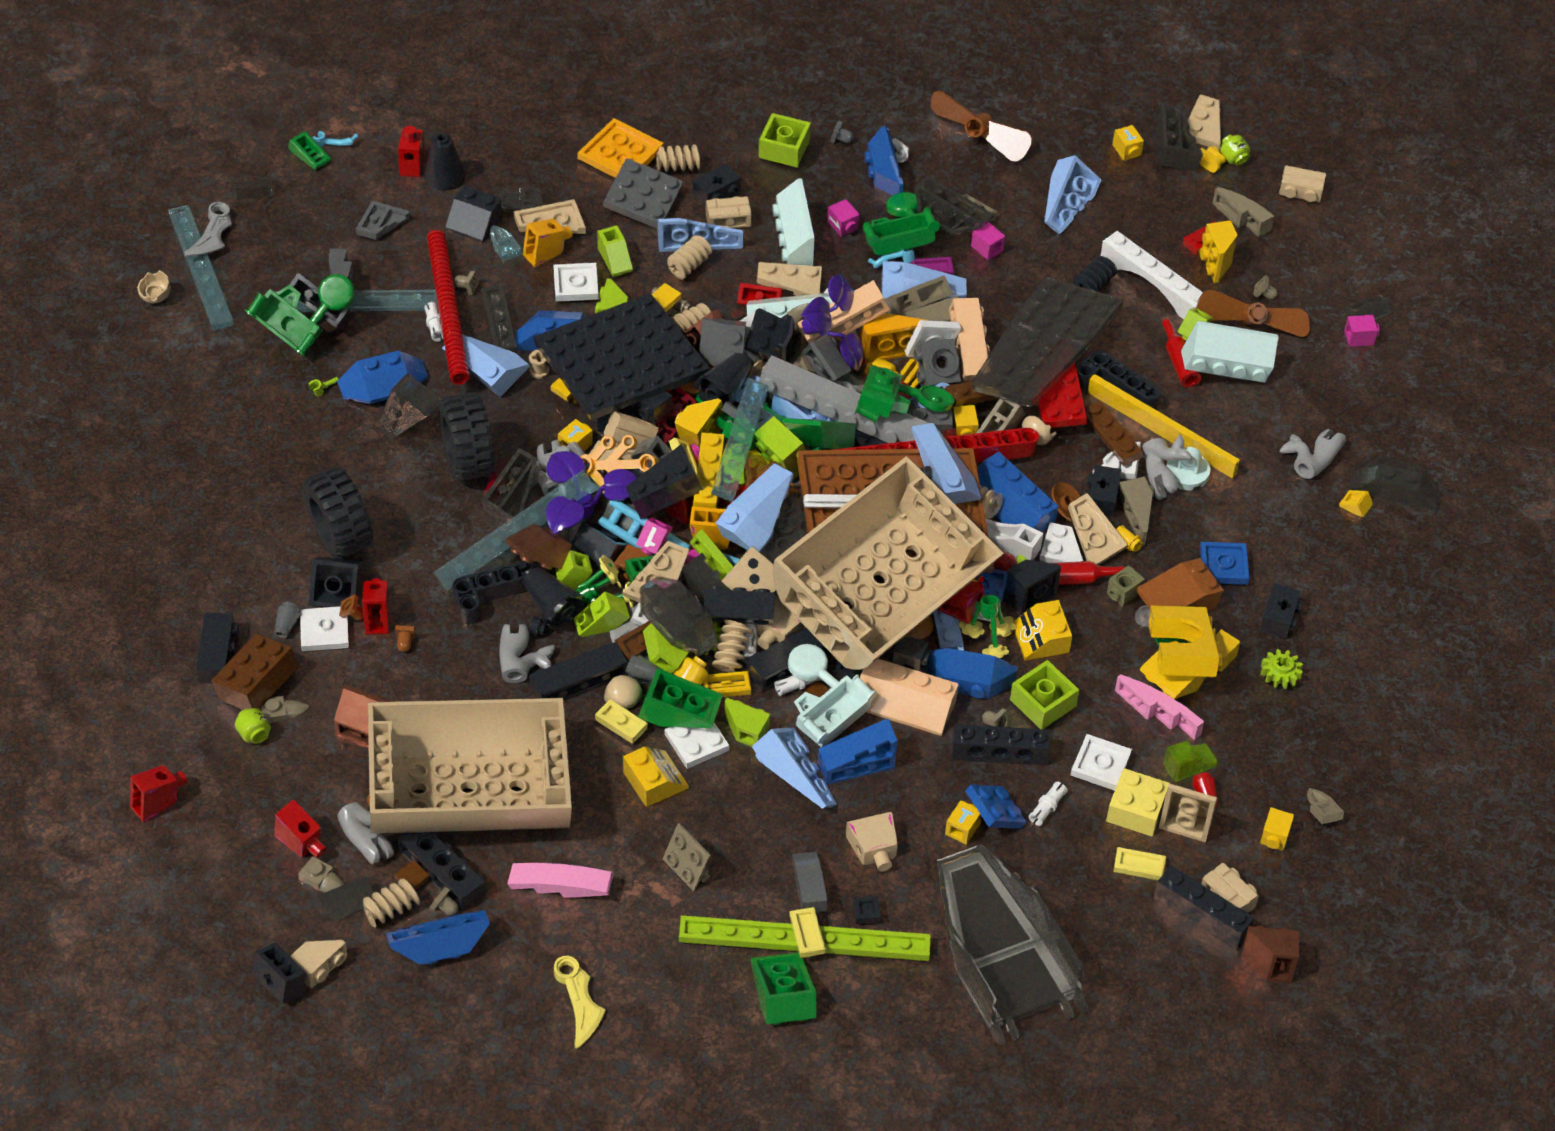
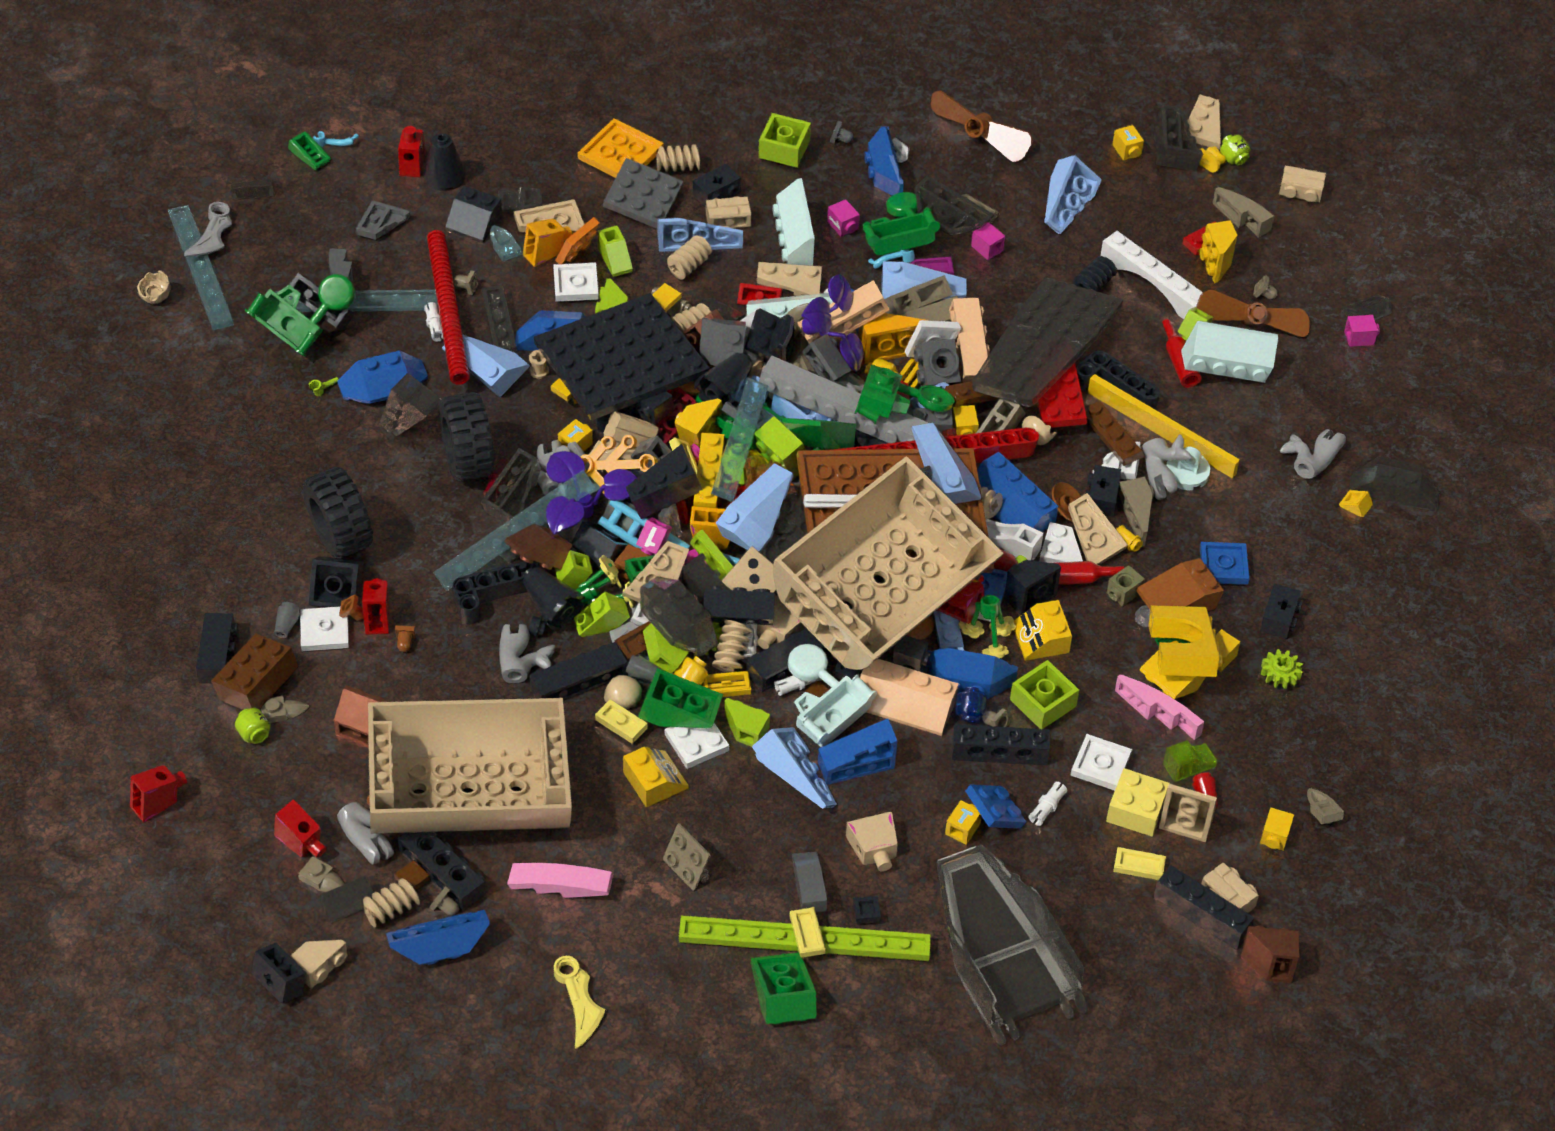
none -> orange plate [555,217,600,264]
none -> clear tile [658,503,682,542]
none -> clear blue head [955,687,987,722]

